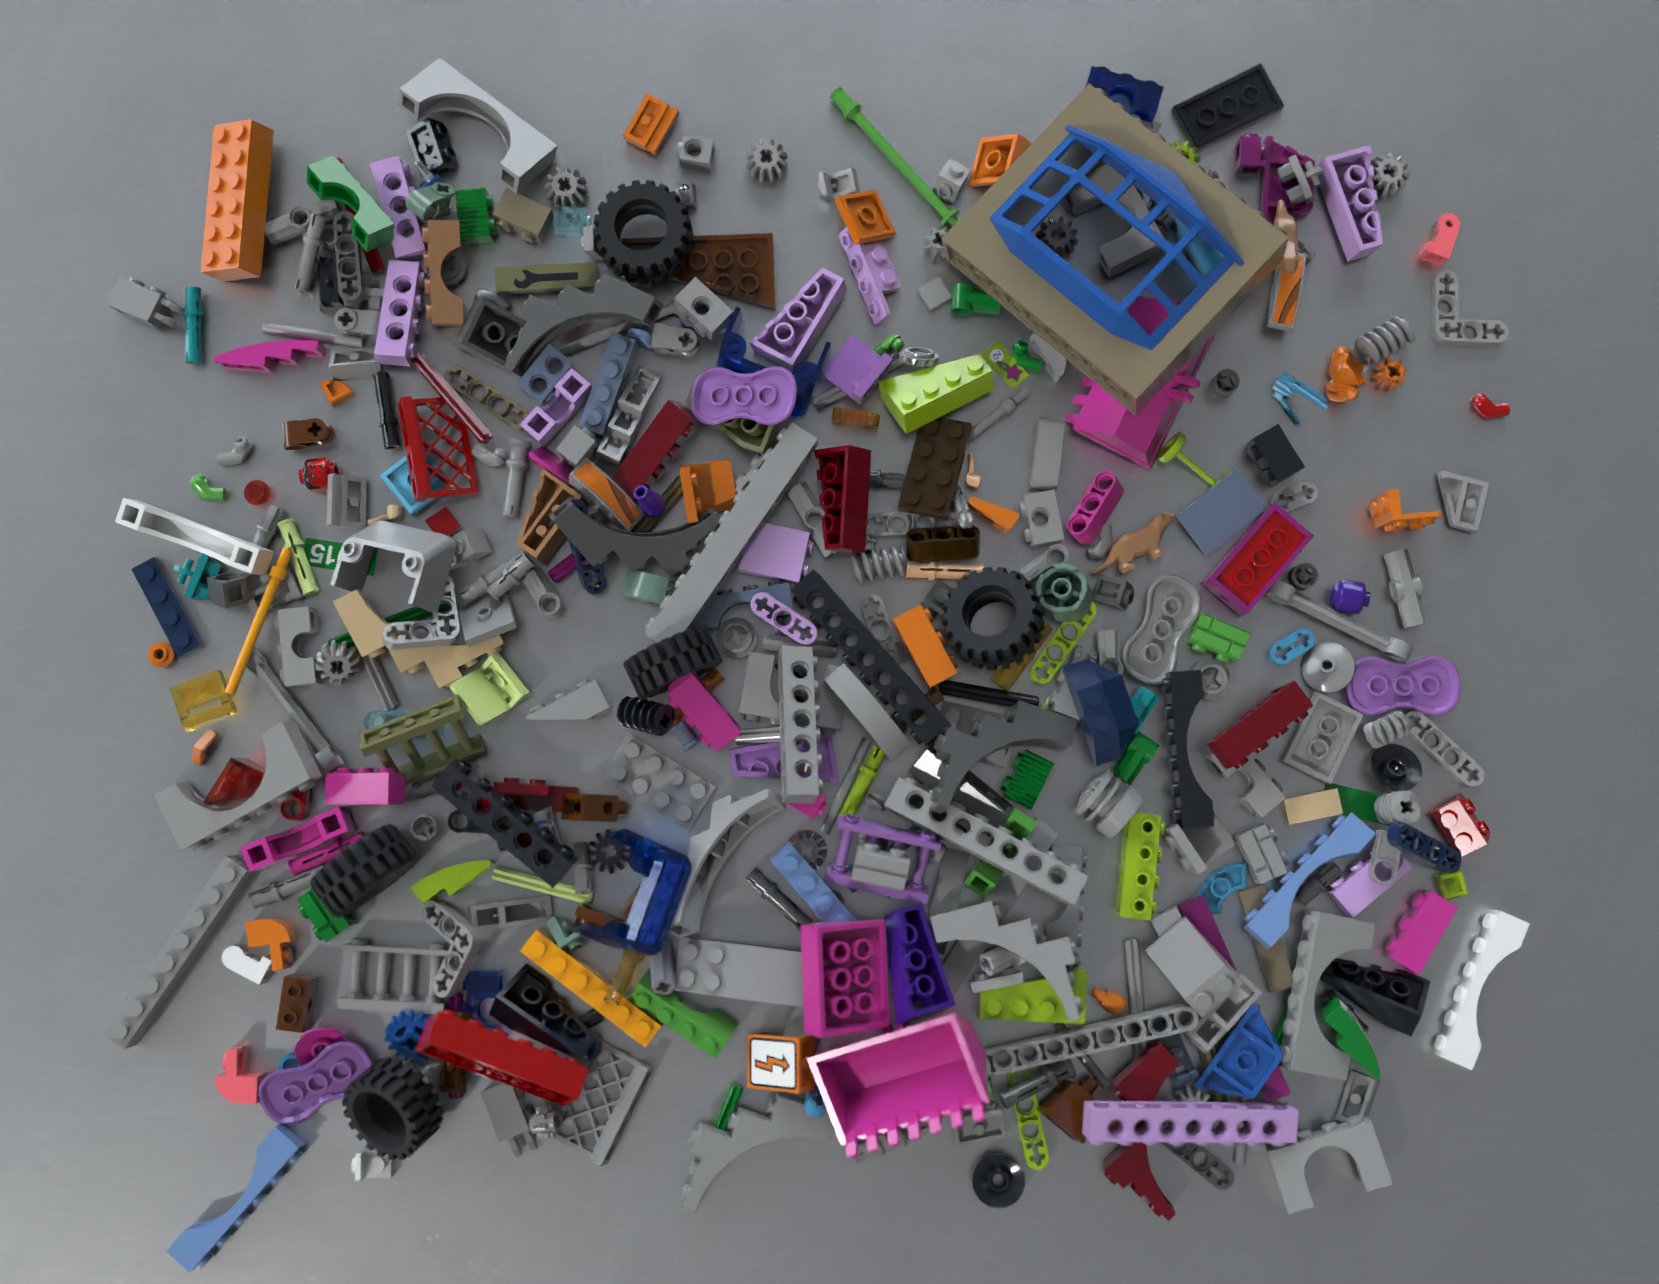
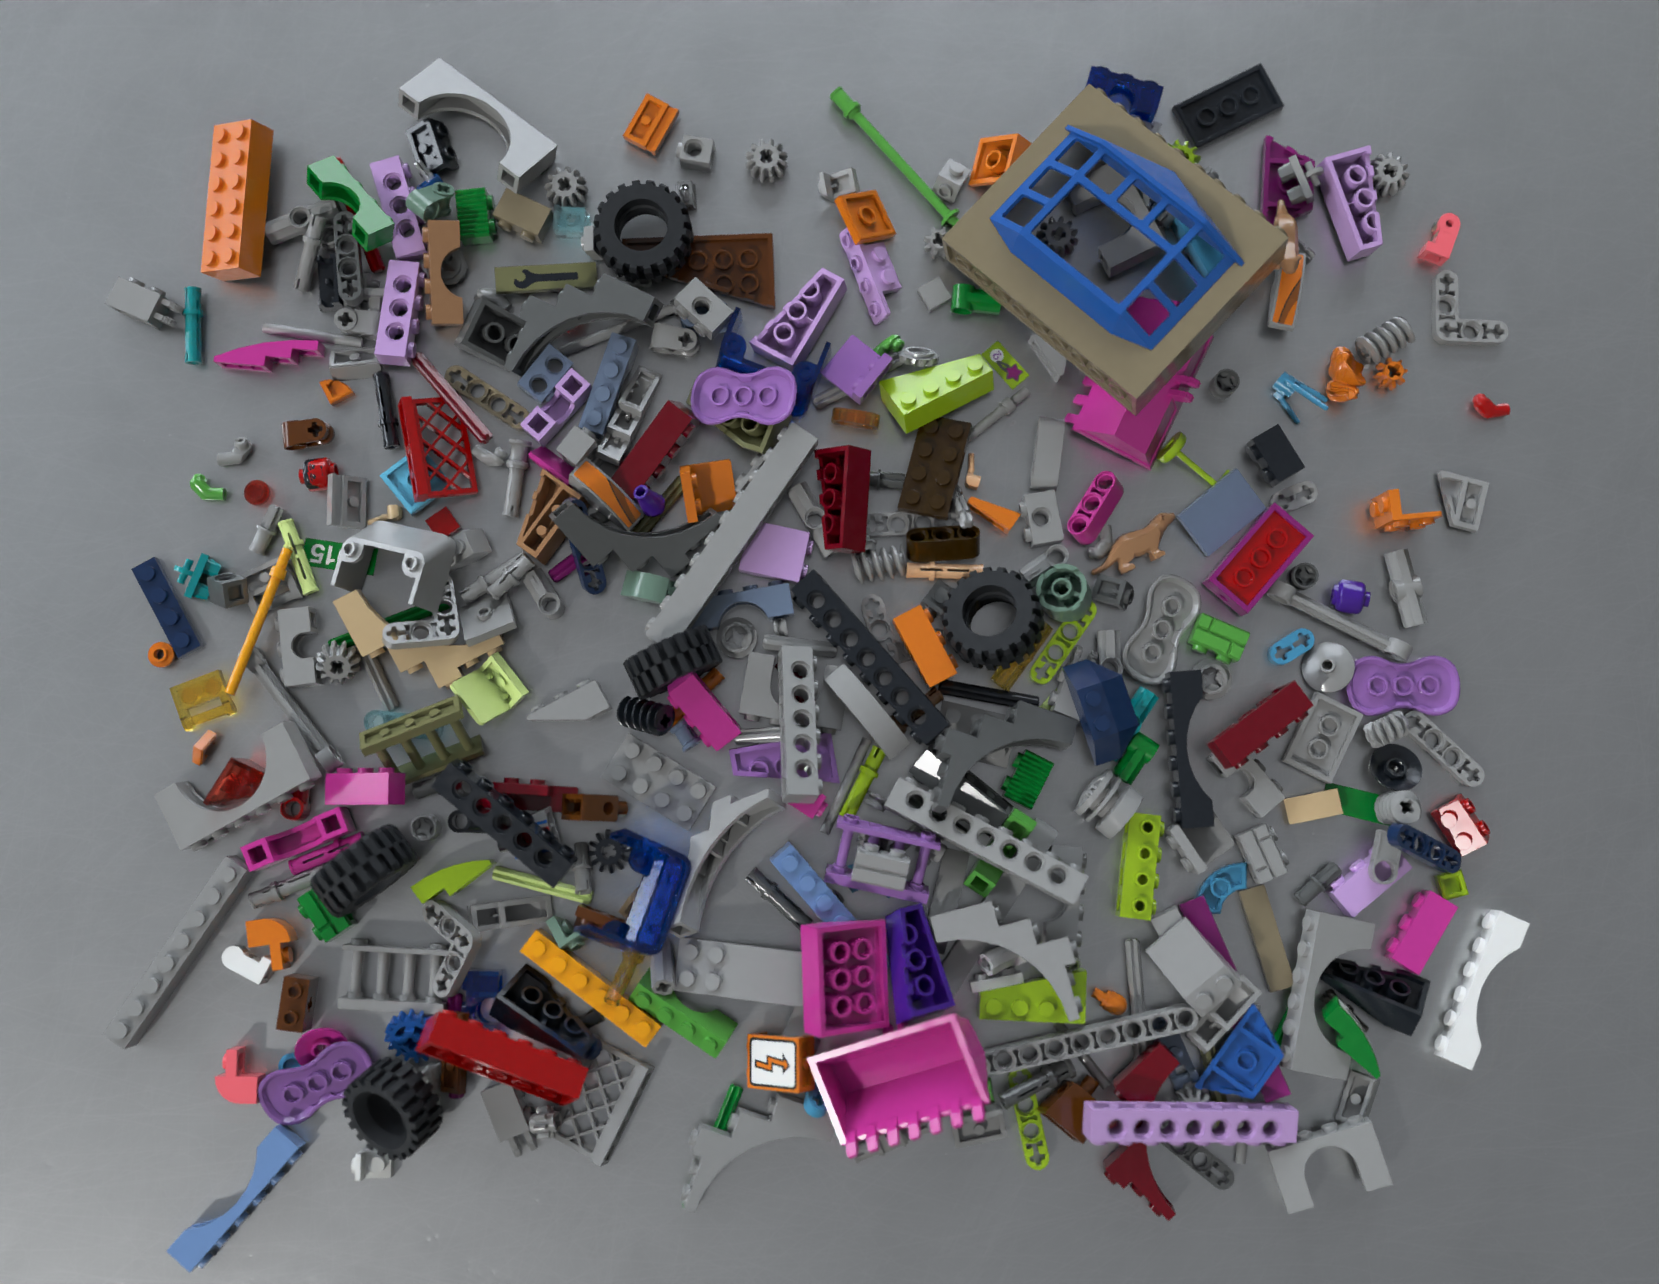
white arch [115,498,274,576] -> none
light blue tile [626,328,652,349] -> none
lavender beam [750,592,817,645] -> none
light grey gear [788,830,827,870] -> none
black dish [972,1153,1025,1208] -> none
green arm [1012,340,1043,373] -> none
magenta brick [1235,133,1266,175] -> none
medium blue arch [1243,812,1376,950] -> none

